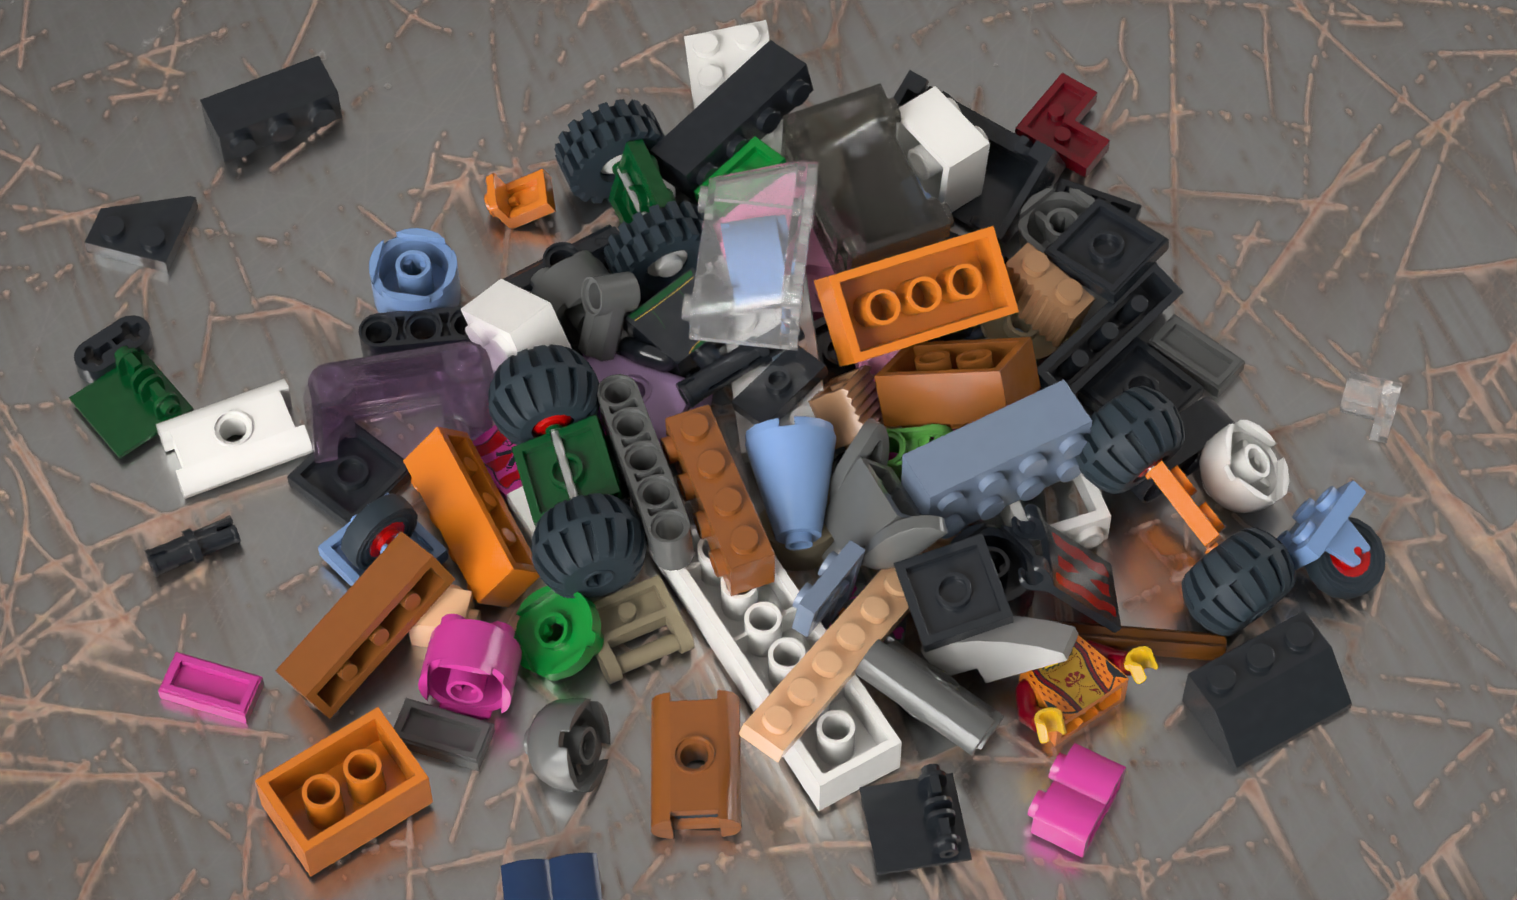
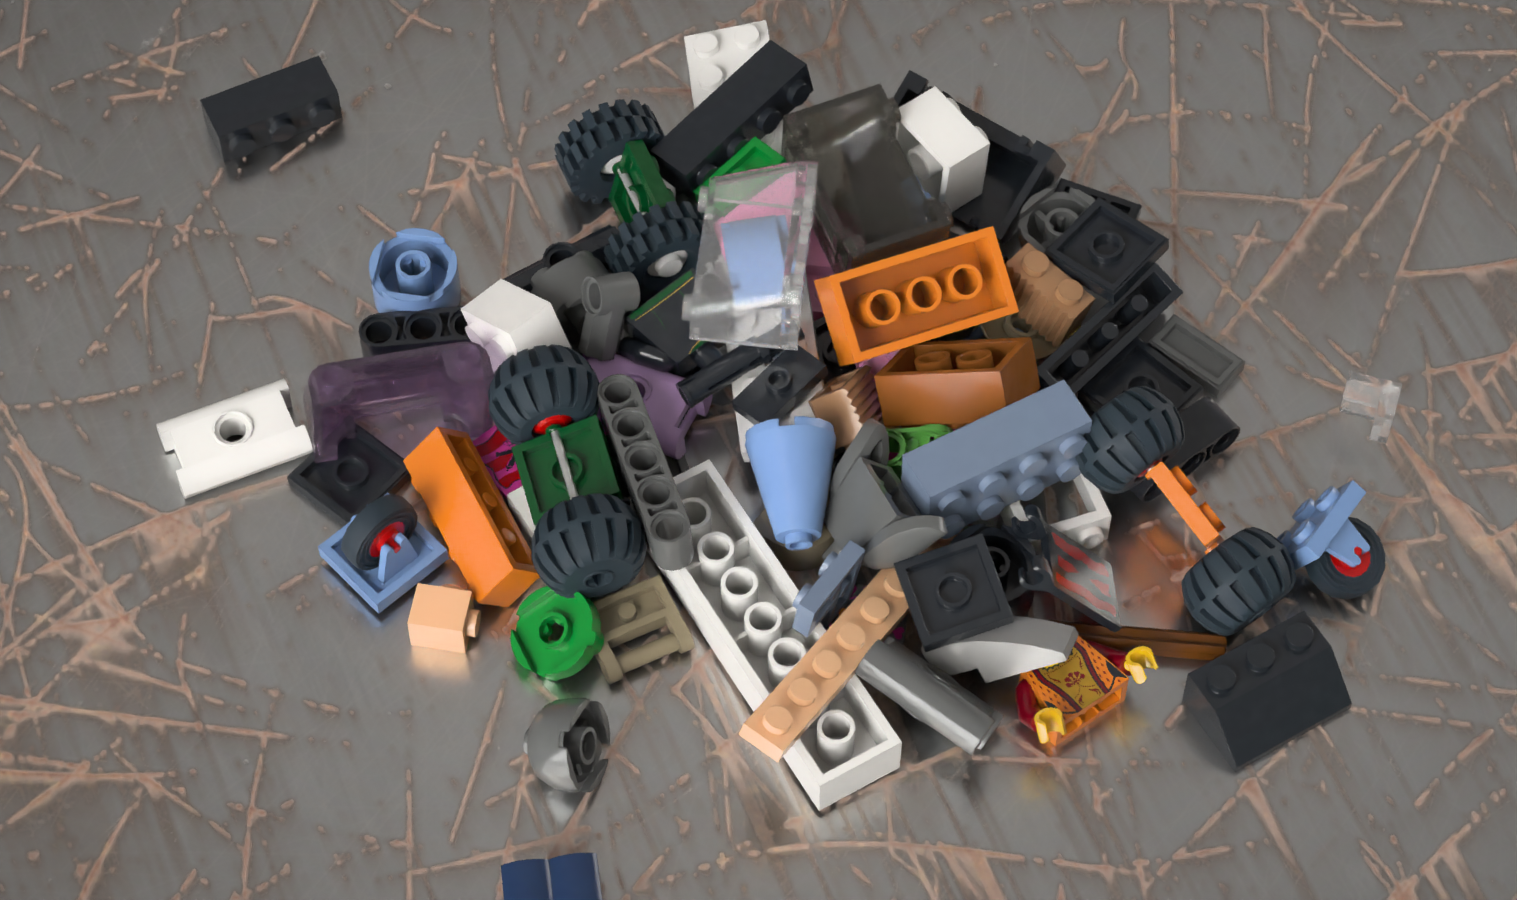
dark green hinge [69,345,194,458] -> none
black beam [74,315,153,383] -> none
black wing [84,196,198,273] -> none
black pin [144,515,241,578] -> none
dark pink tile [158,652,264,724] -> none
orange brick [255,707,433,877] -> none
dark orange brick [275,531,455,719] -> none
dark grey tile [393,698,495,771] -> none
dark pink brick [418,614,522,720] -> none
orange bracket [484,169,556,230] -> none
dark orange piece [651,690,742,839] -> none
dark orange brick [660,404,775,596] -> none
black hinge [859,764,972,875] -> none
dark red plate [1015,73,1110,178] -> none
dark pink brick [1027,743,1126,858] -> none
white cylinder [1199,420,1290,513] -> none

